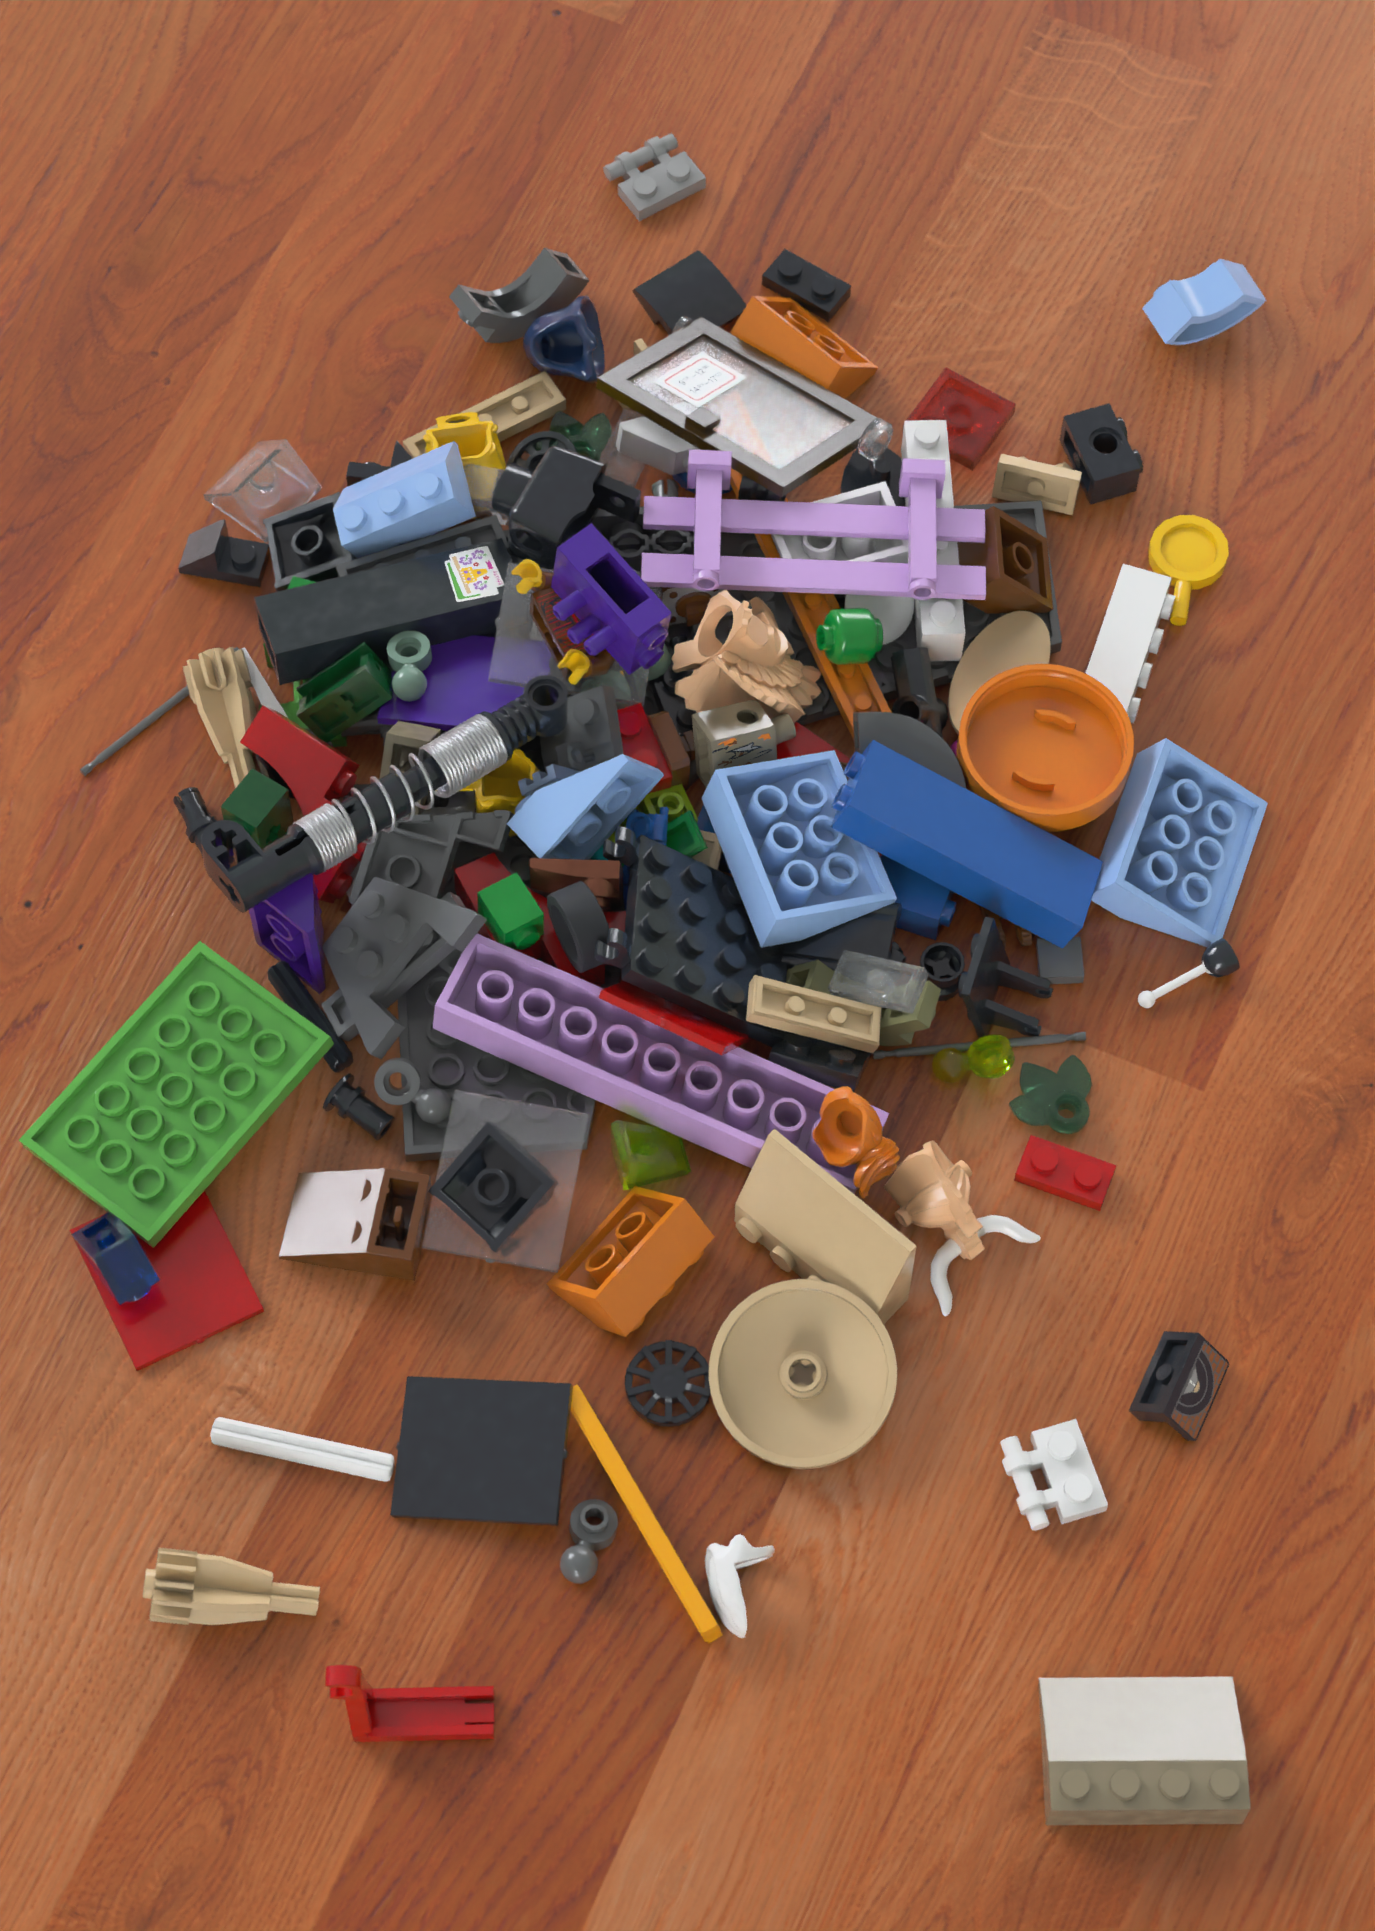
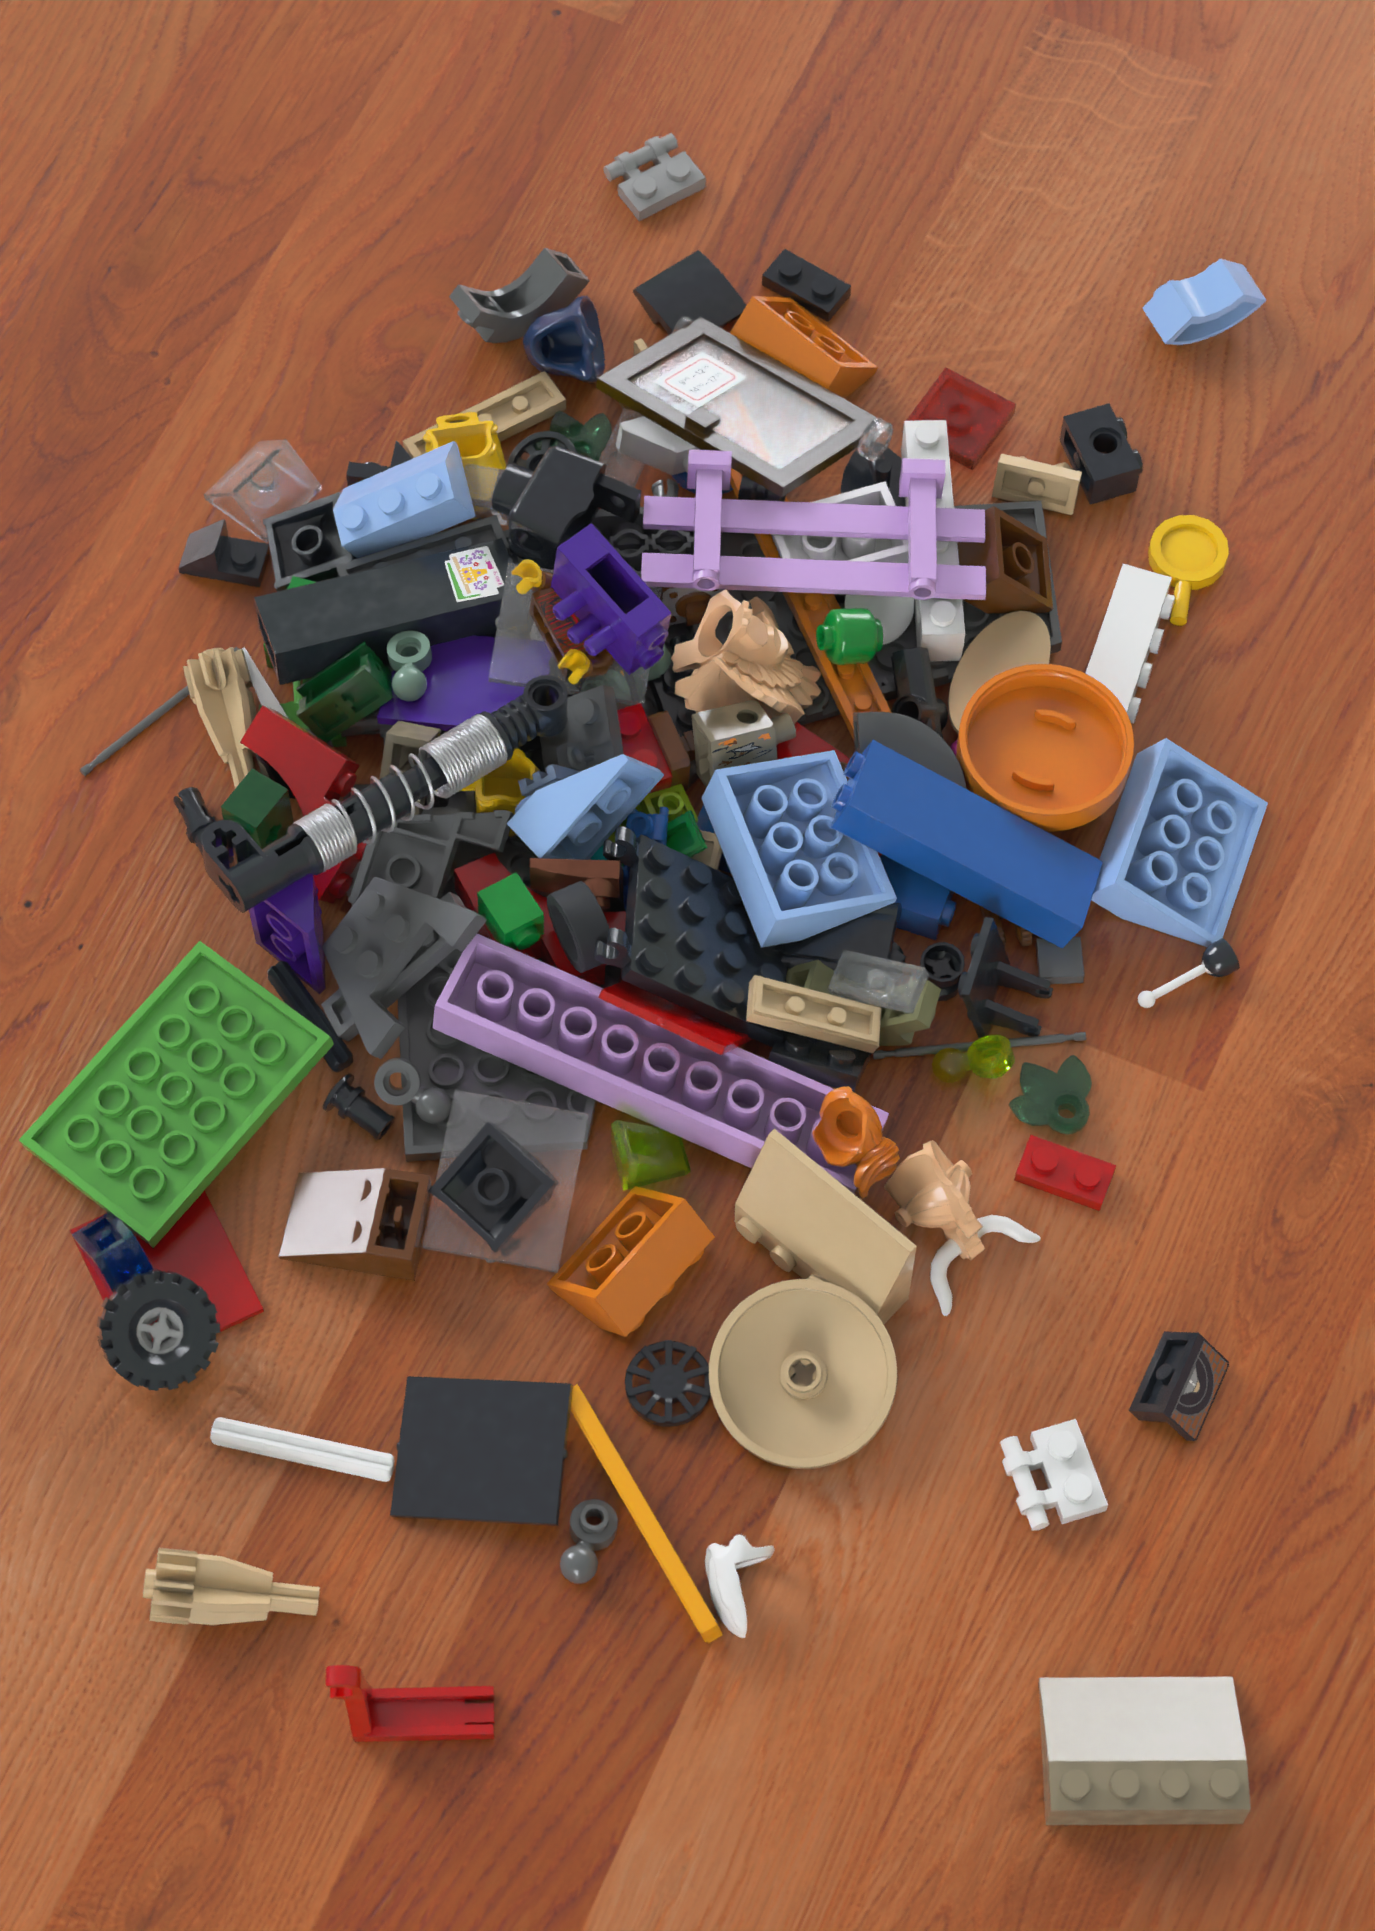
none -> black wheel [97,1269,220,1391]

